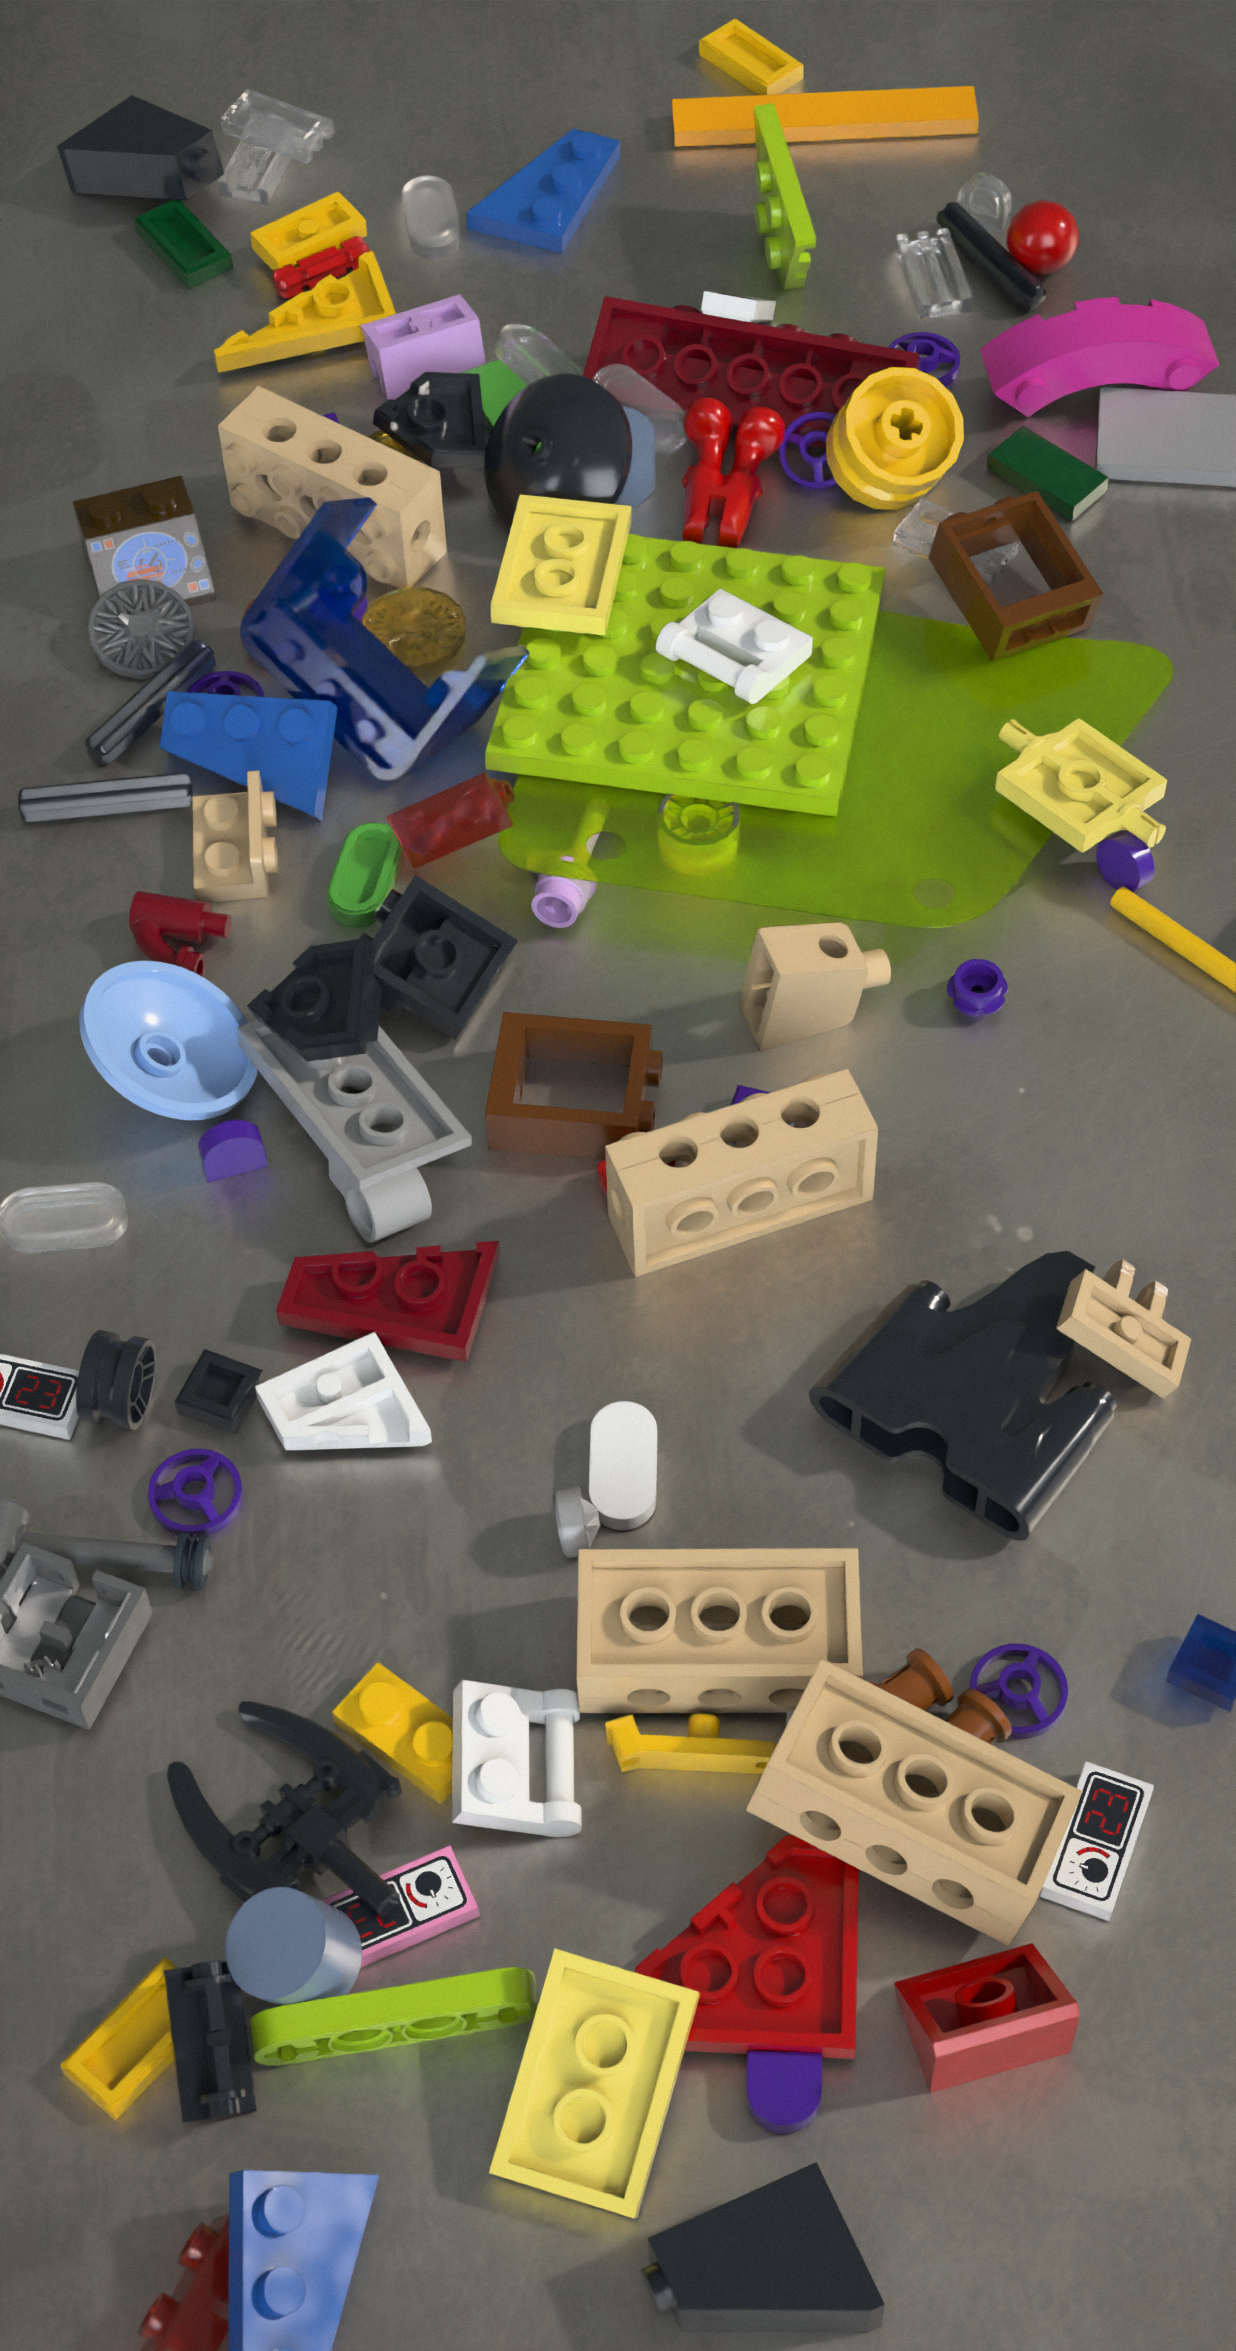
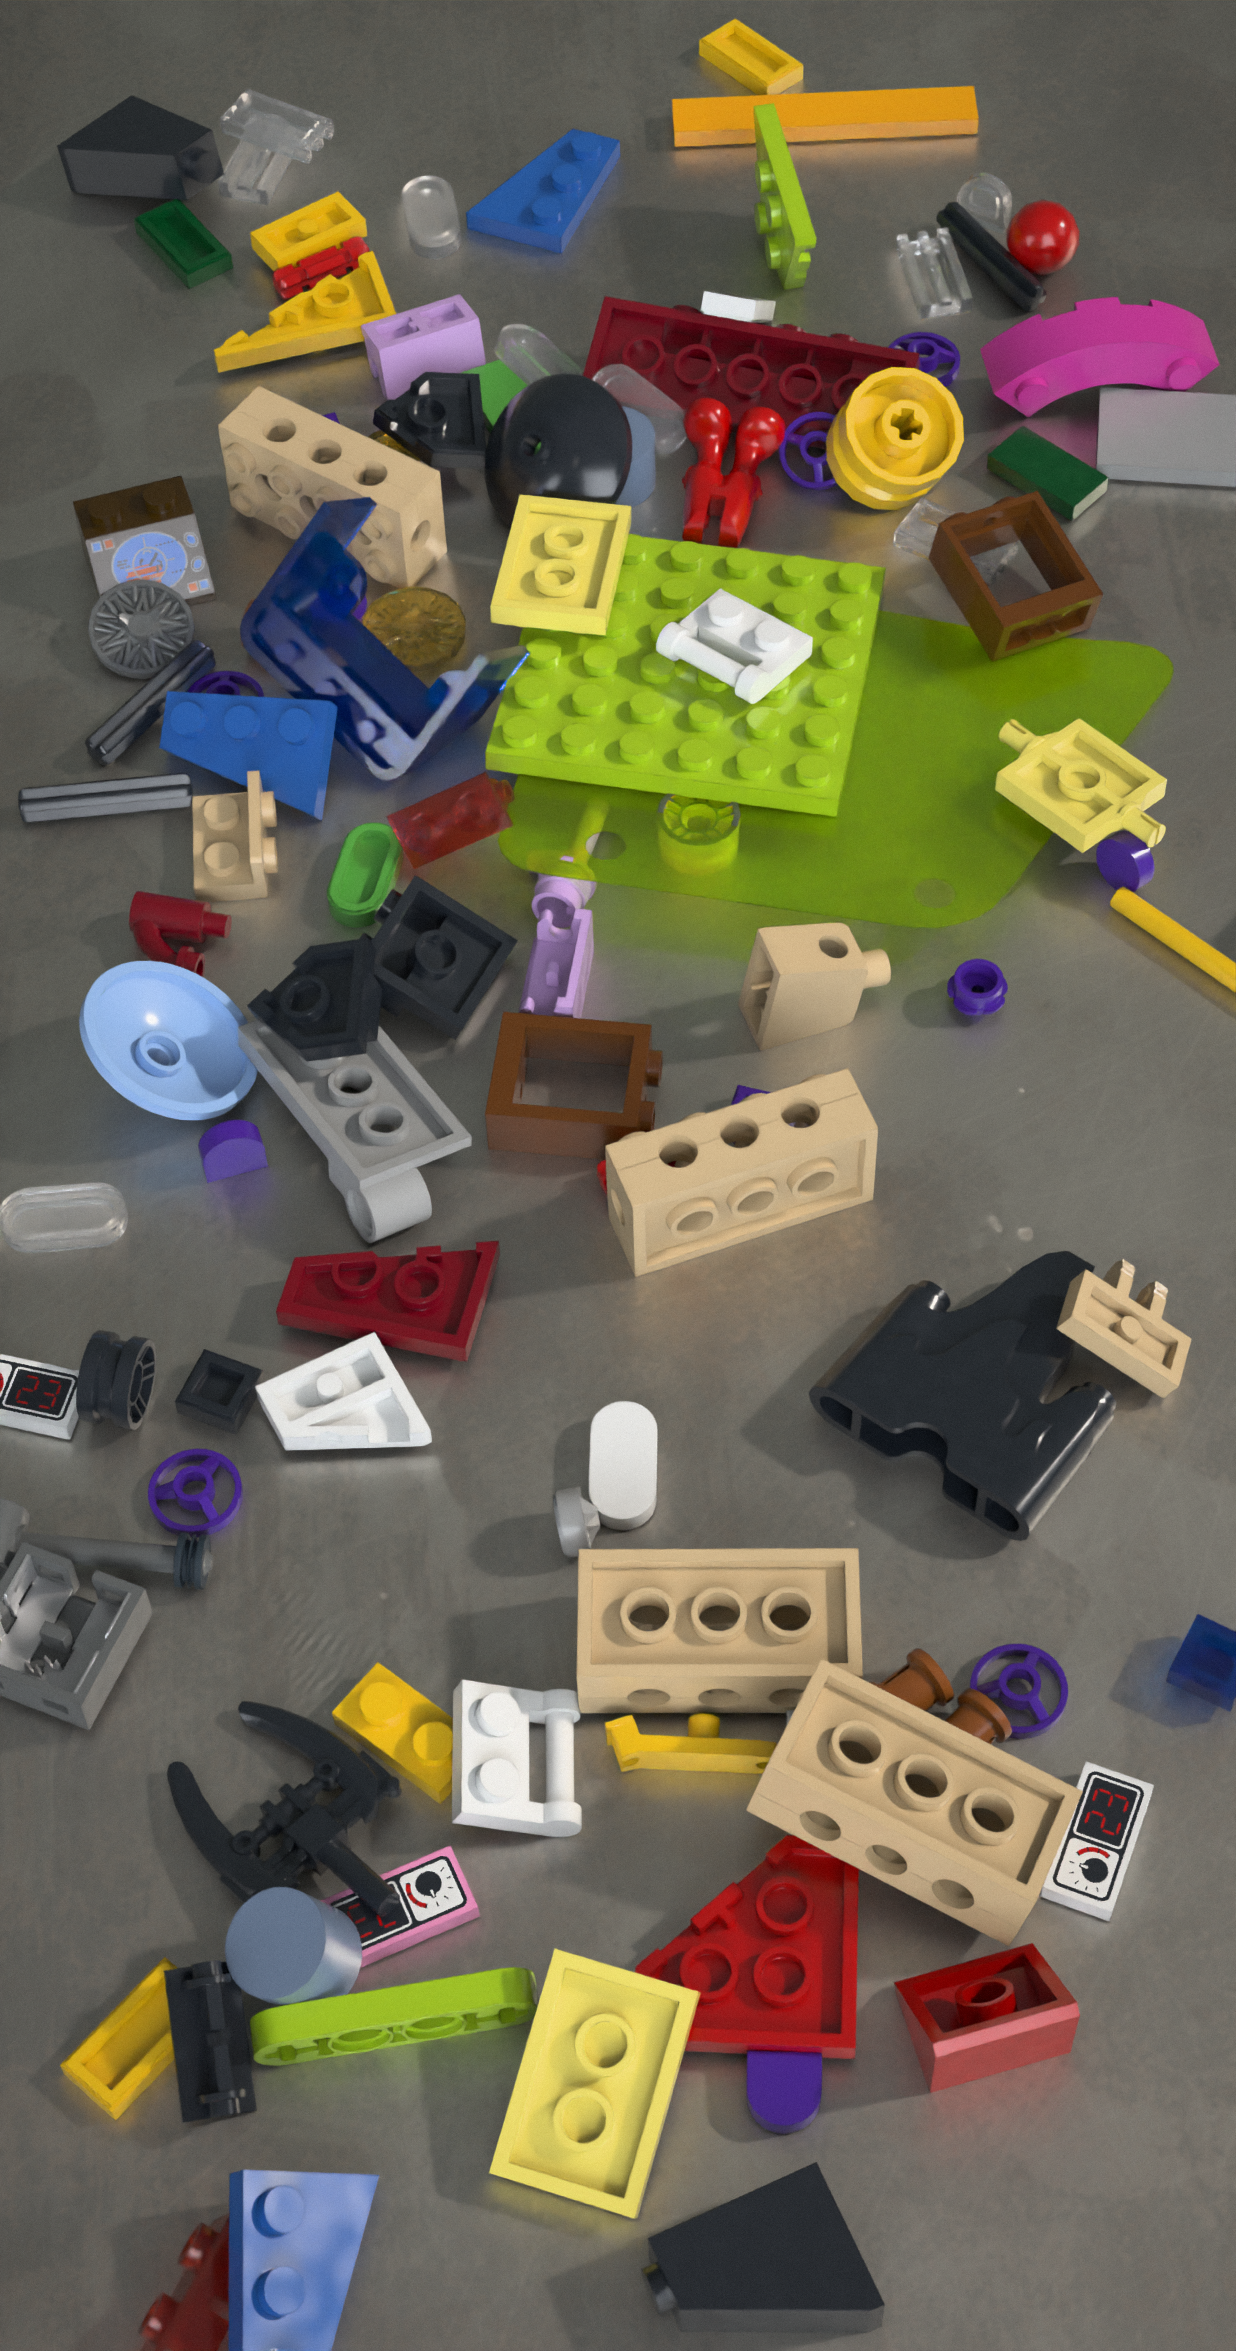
none -> lavender hinge [518,908,594,1018]

